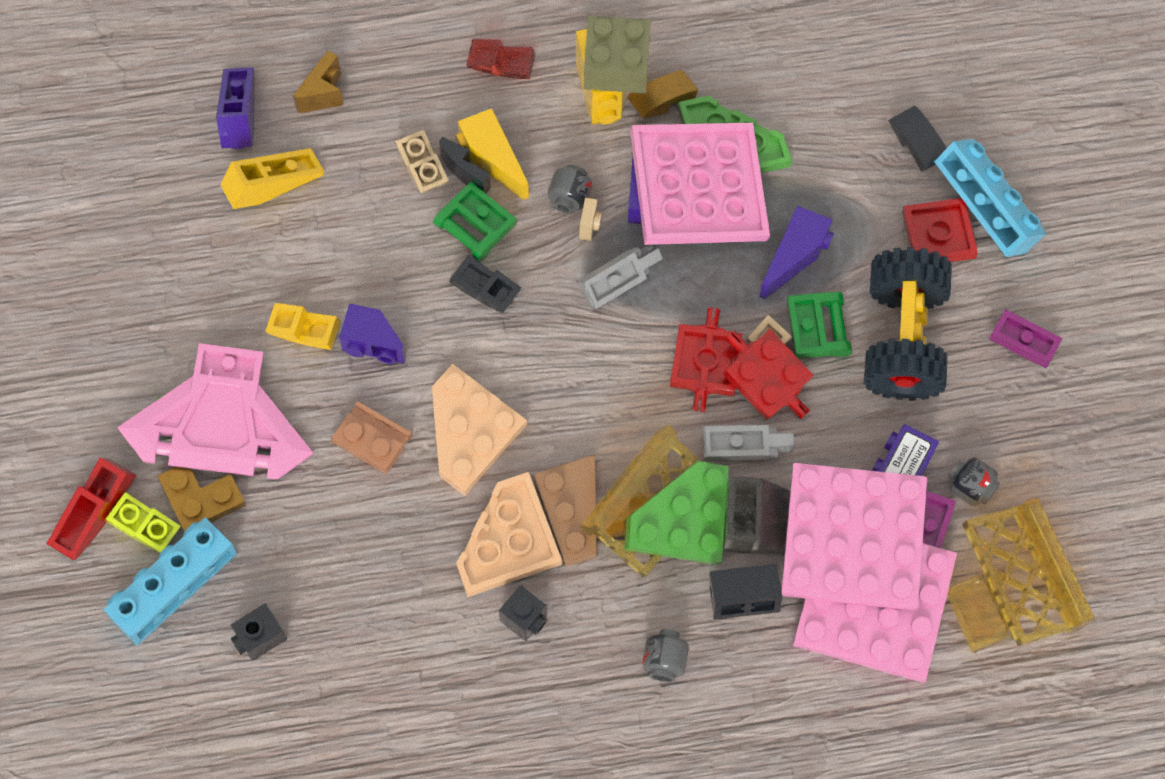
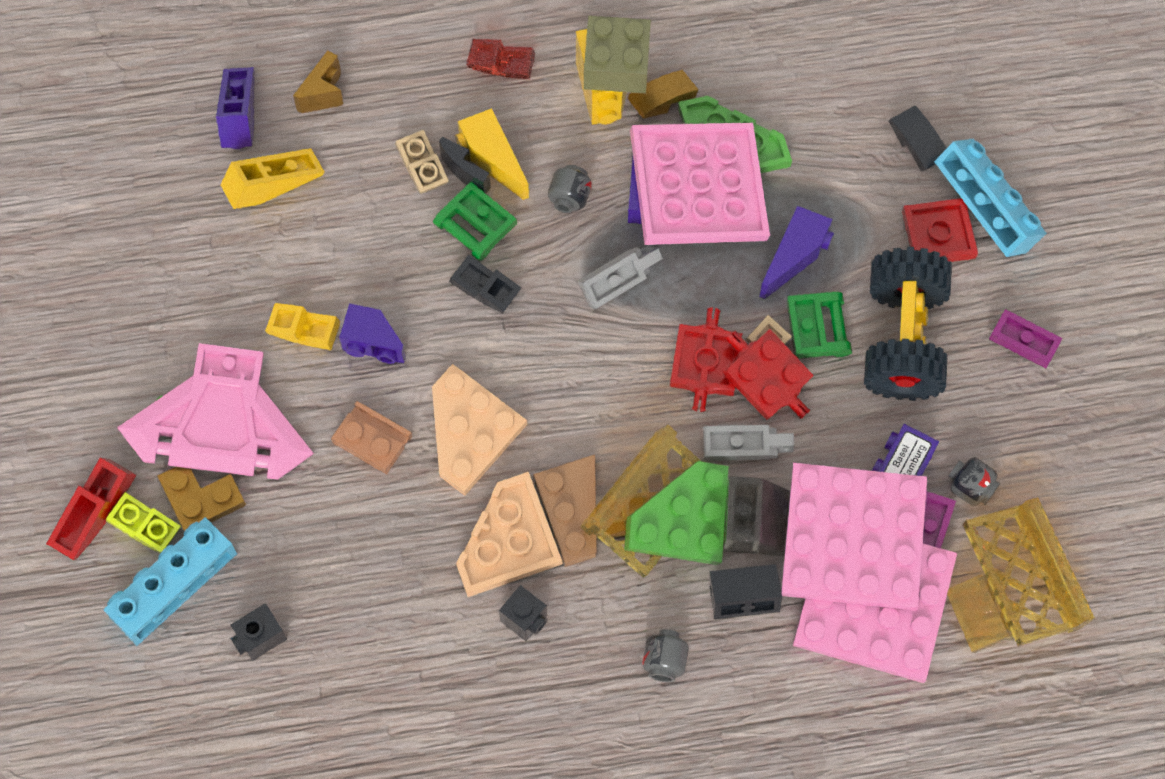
tan plate [579,198,602,241] -> none

